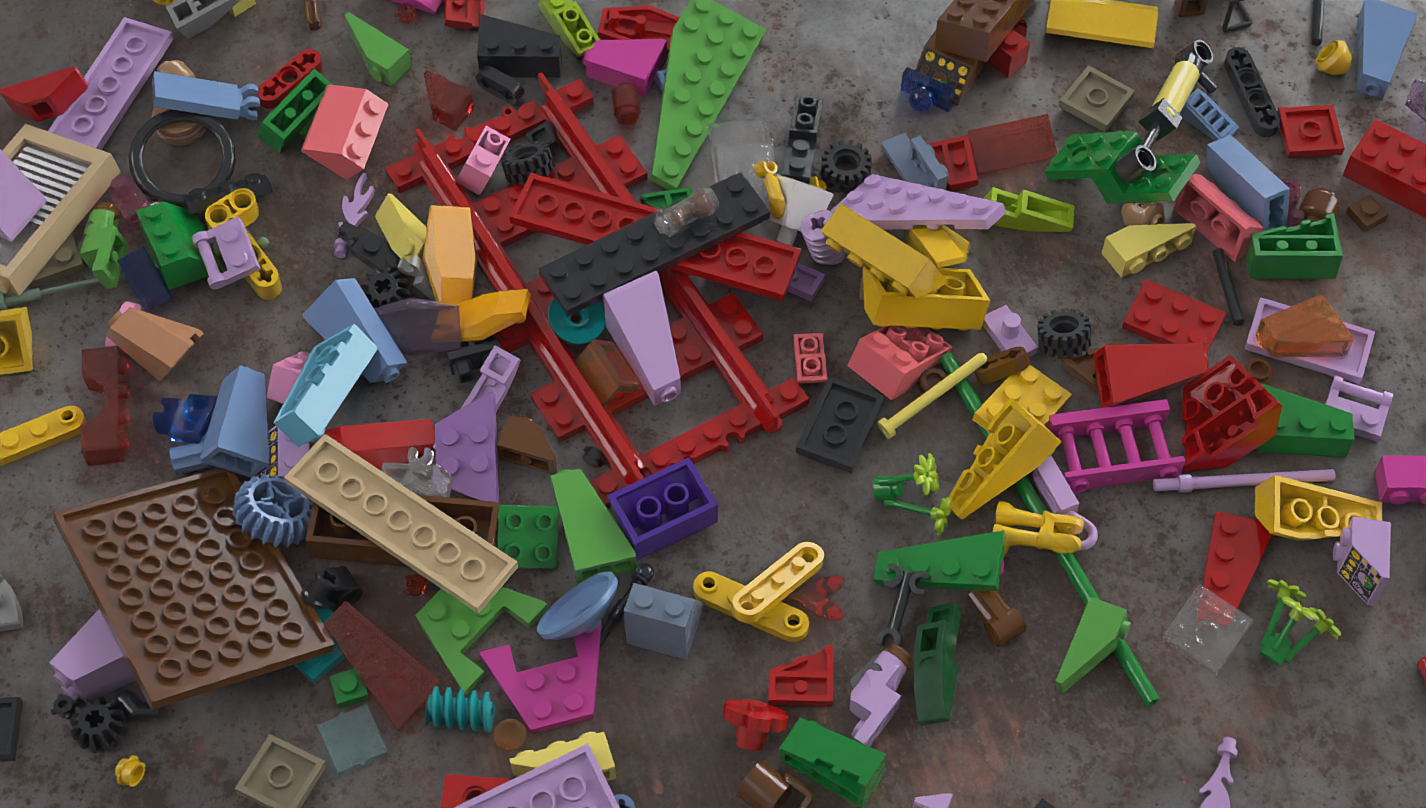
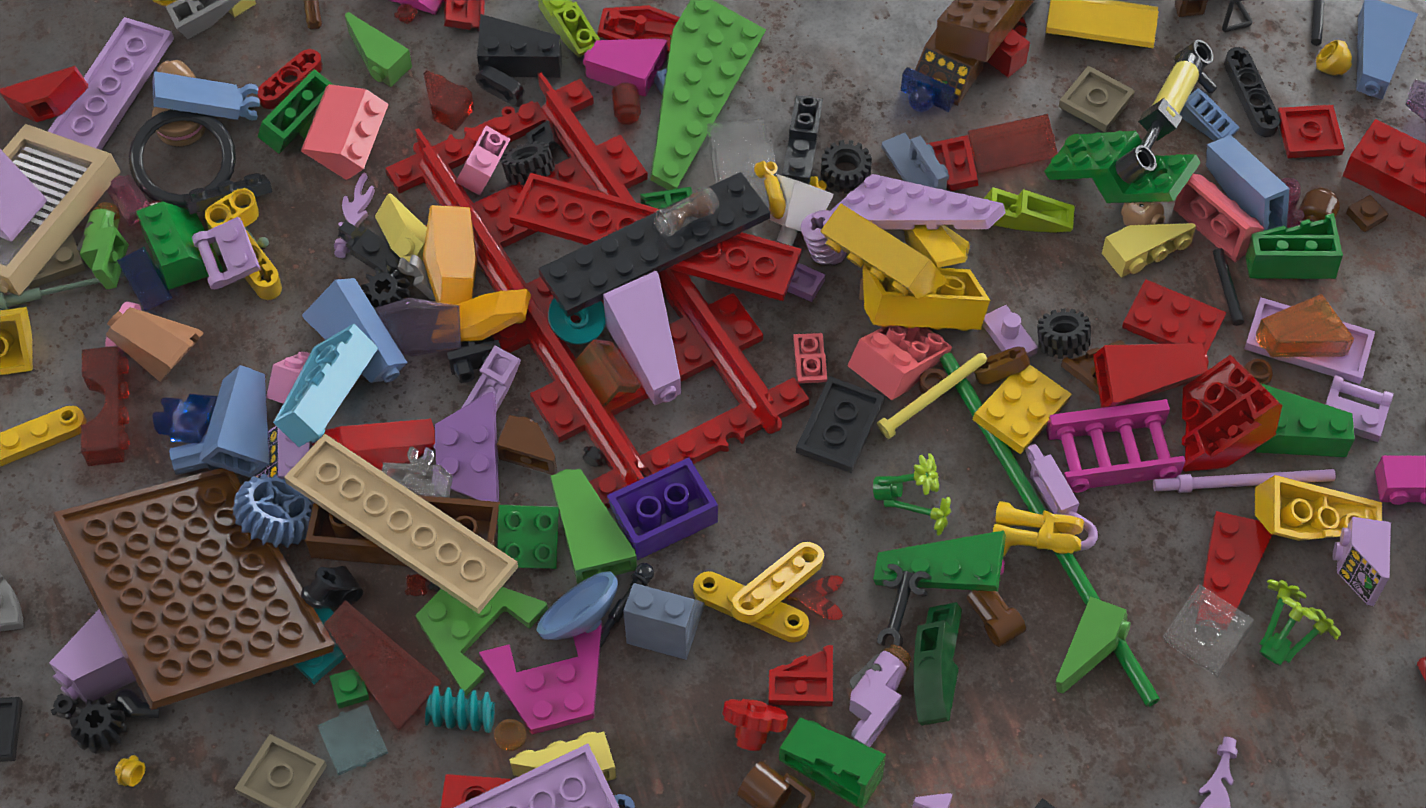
yellow wedge [949,398,1062,520] -> none

